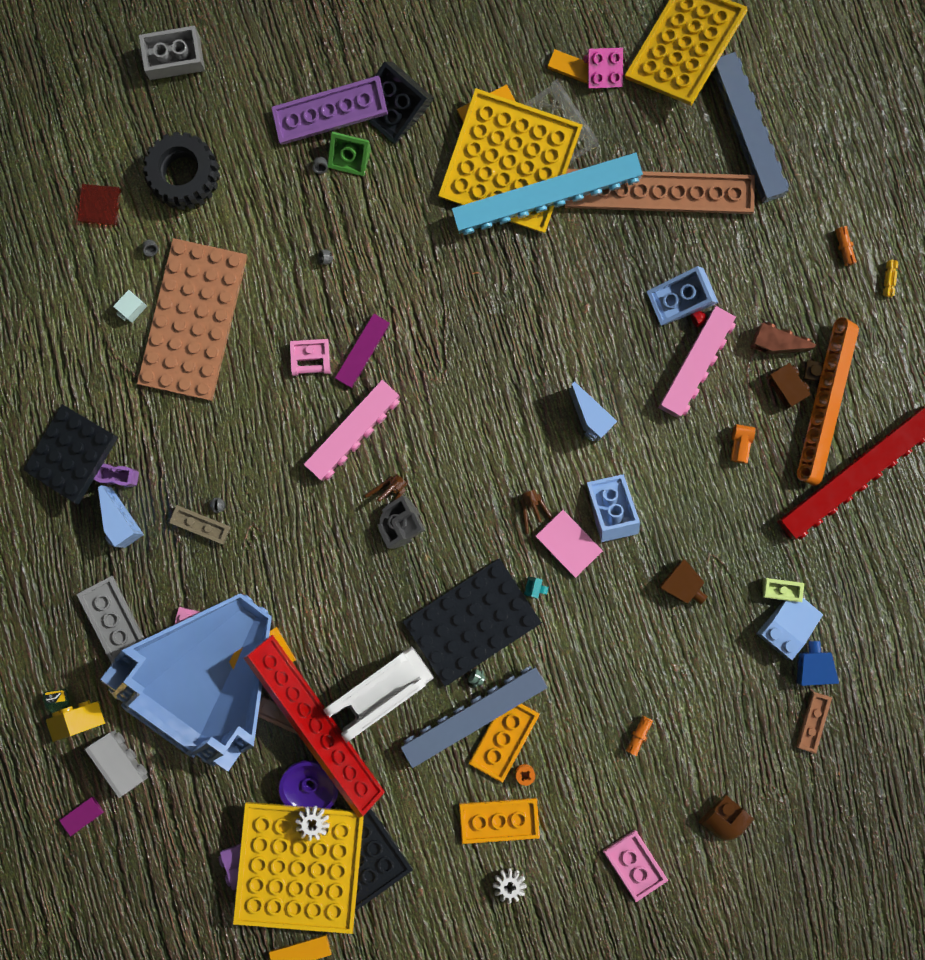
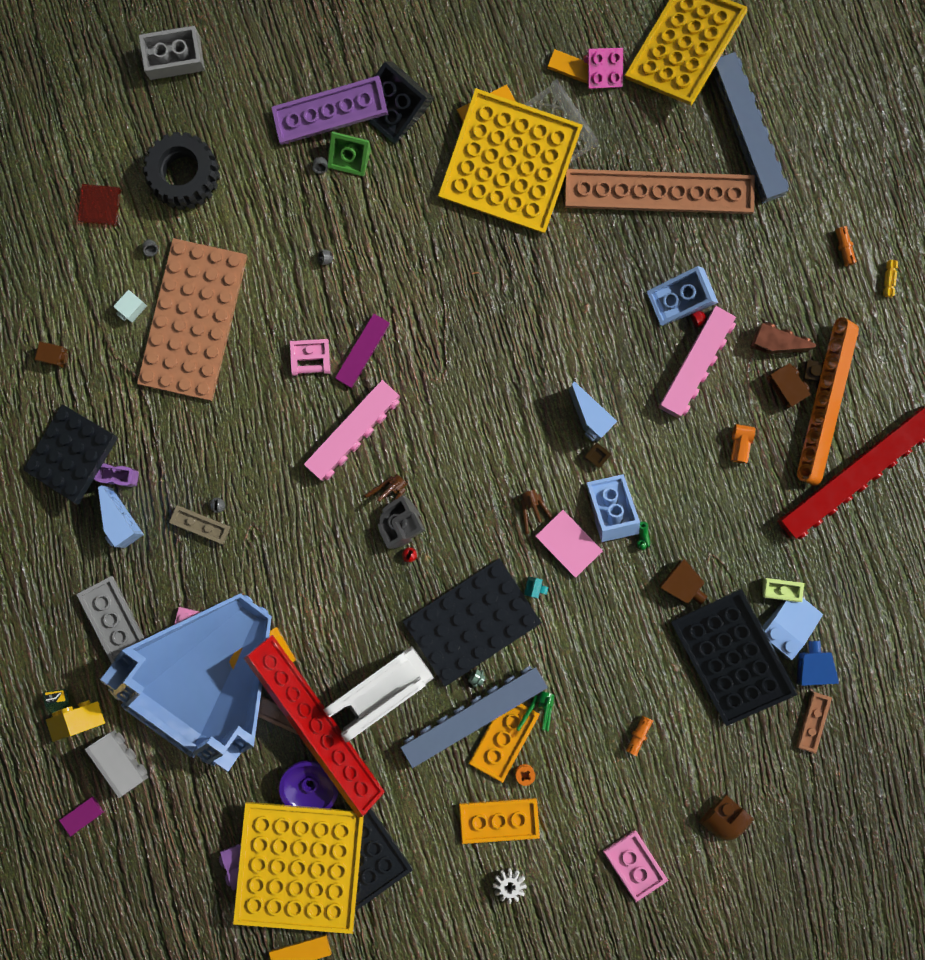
white gear [295,806,330,841] -> none
medium azure brick [452,153,643,235] -> none
none -> reddish brown brick [35,341,68,368]
none -> red hinge [402,547,417,563]
none -> green plant [516,691,555,732]
none -> dark brown plate [584,442,611,469]
none -> green arm [637,521,650,551]
none -> black plate [671,588,798,726]

